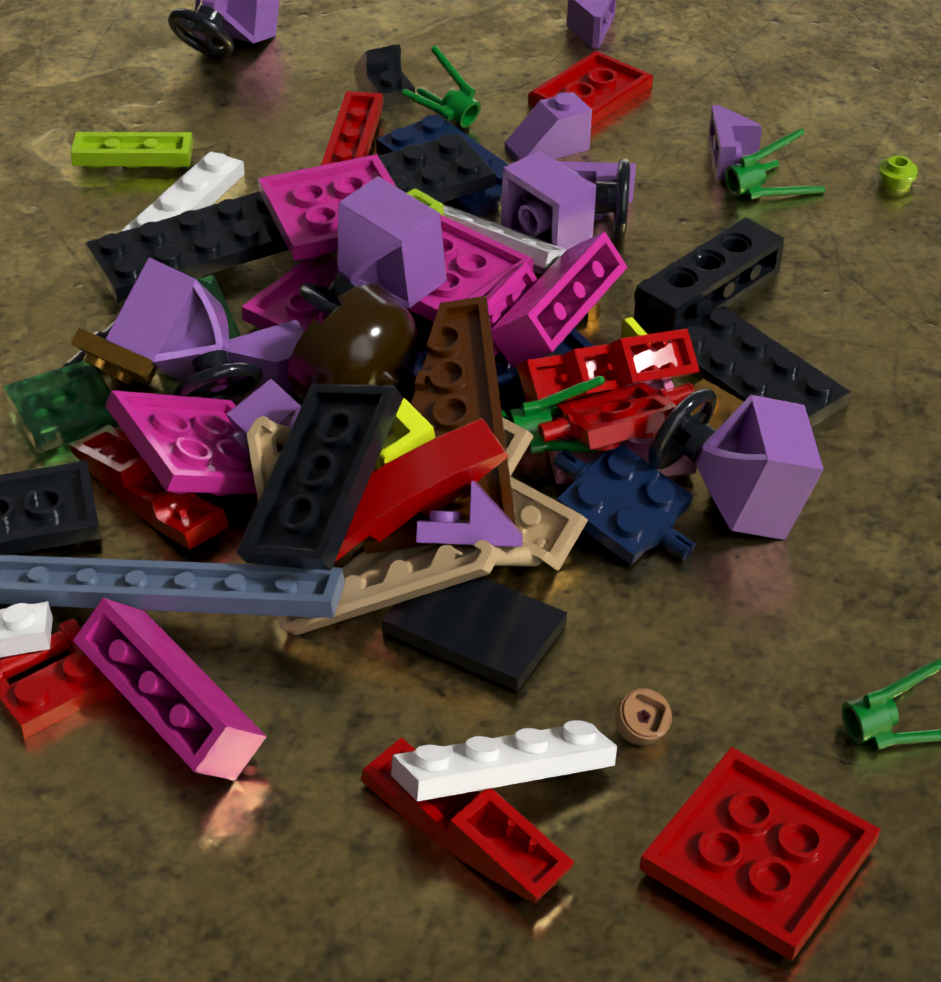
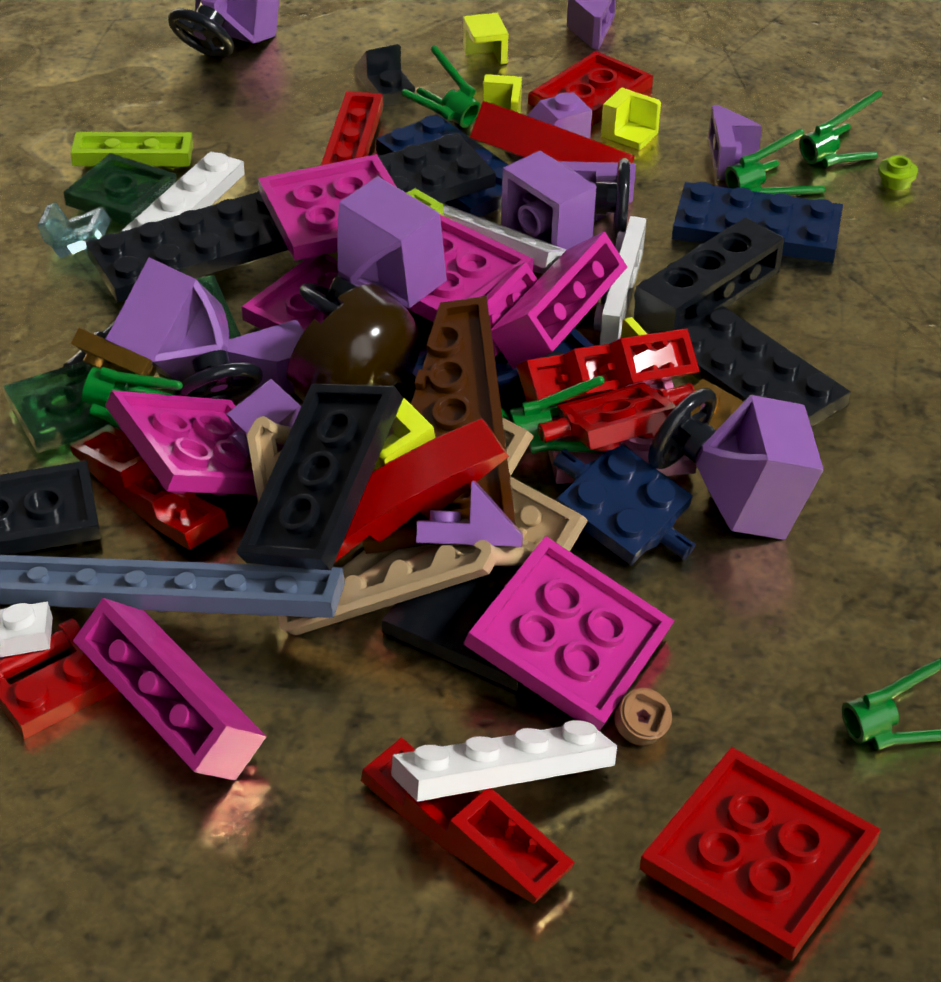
none -> clear light blue bracket [38,202,111,258]
none -> clear green plate [63,153,177,225]
none -> green plant [81,366,183,431]
none -> neon yellow panel [463,12,509,65]
none -> dark pink plate [463,536,675,731]
none -> red slope [469,101,635,163]
none -> neon yellow panel [483,74,522,113]
none -> white plate [593,216,647,345]
none -> neon yellow panel [601,87,661,150]
none -> dark blue plate [672,182,843,263]
none -> green plant [799,90,882,167]

